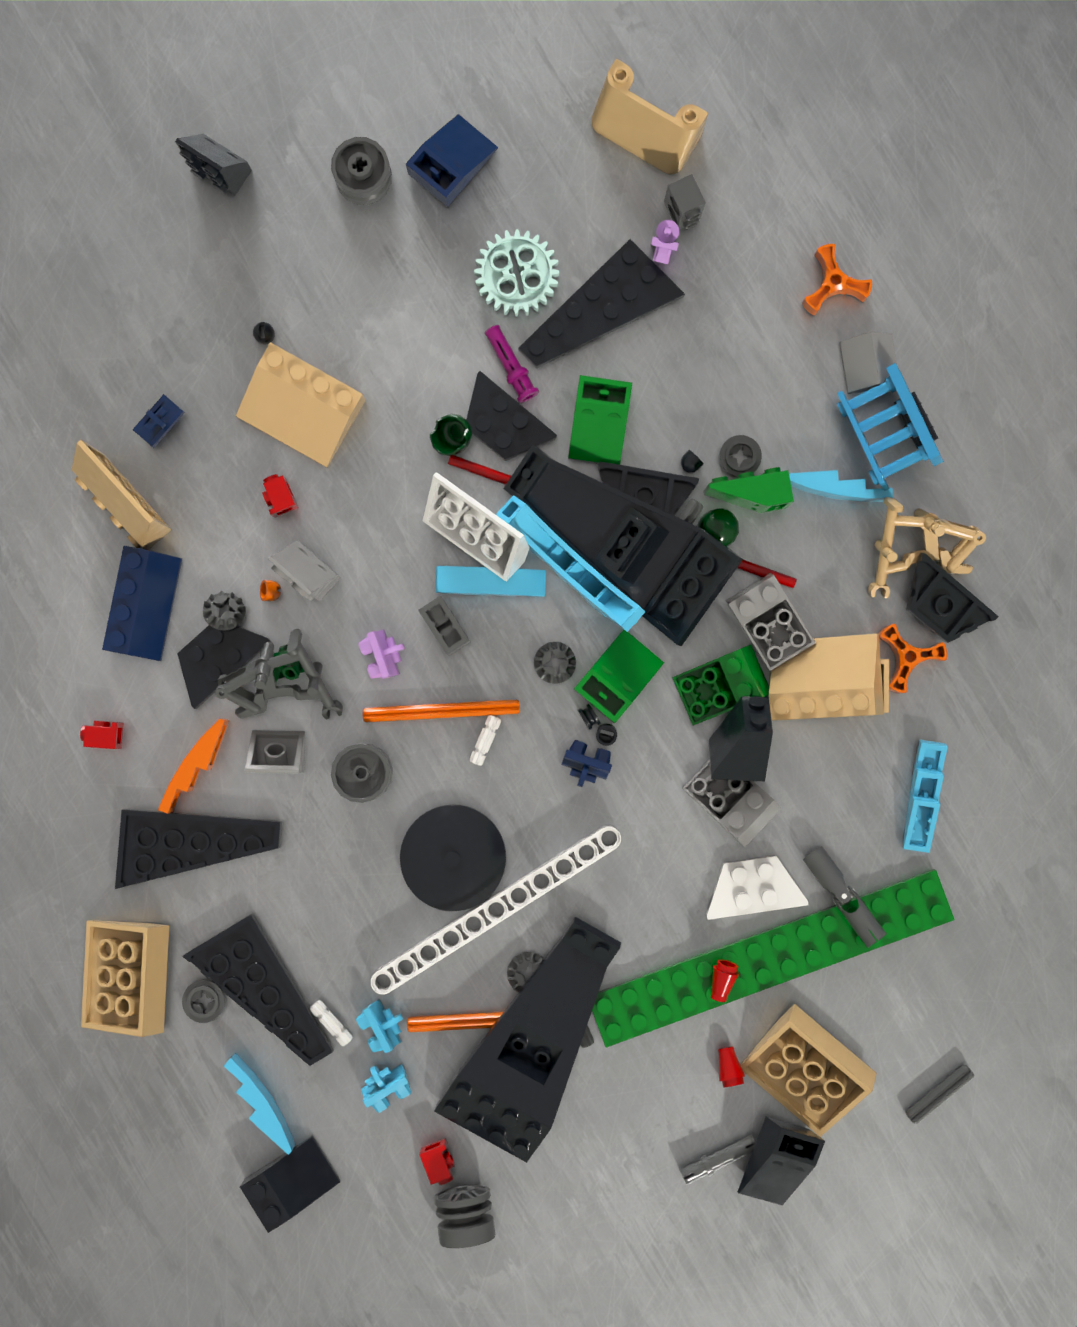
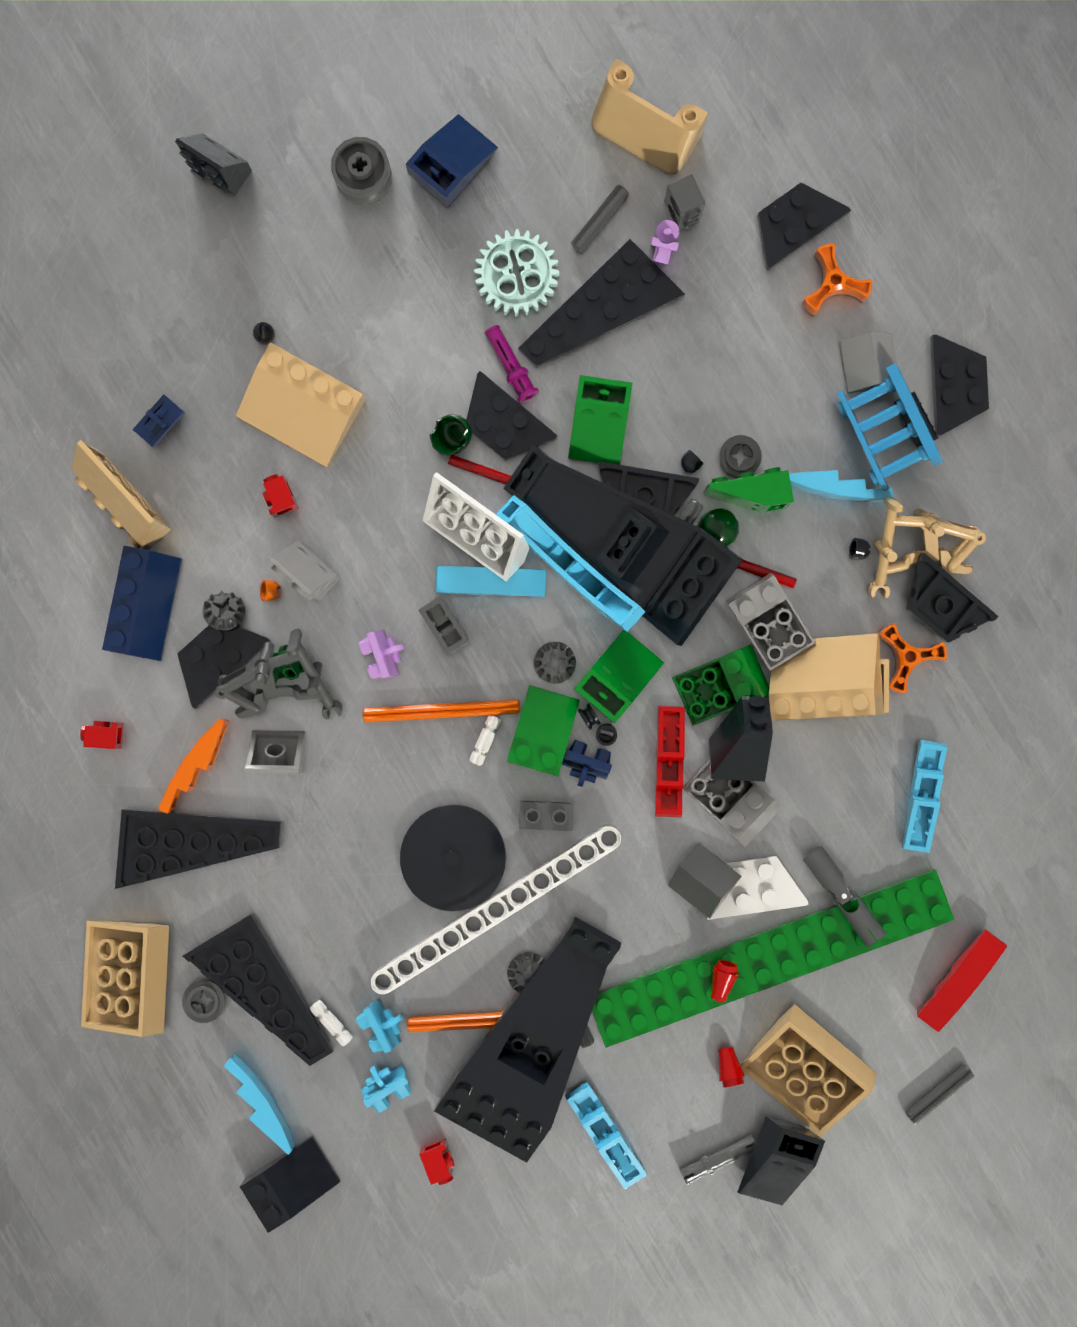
dark grey wheel [331,743,393,803] -> none
dark grey wheel [434,1185,496,1248] -> none
none -> green slope [507,685,580,776]
none -> dark grey brick [519,800,574,831]
none -> medium azure slope [565,1081,647,1189]
none -> dark grey axle [571,185,629,252]
none -> red slope [655,706,685,817]
none -> dark grey slope [668,843,742,919]
none -> black wing [757,182,851,271]
none -> black hinge [849,538,871,560]
none -> red slope [917,929,1007,1033]
none -> black wing [930,335,989,437]

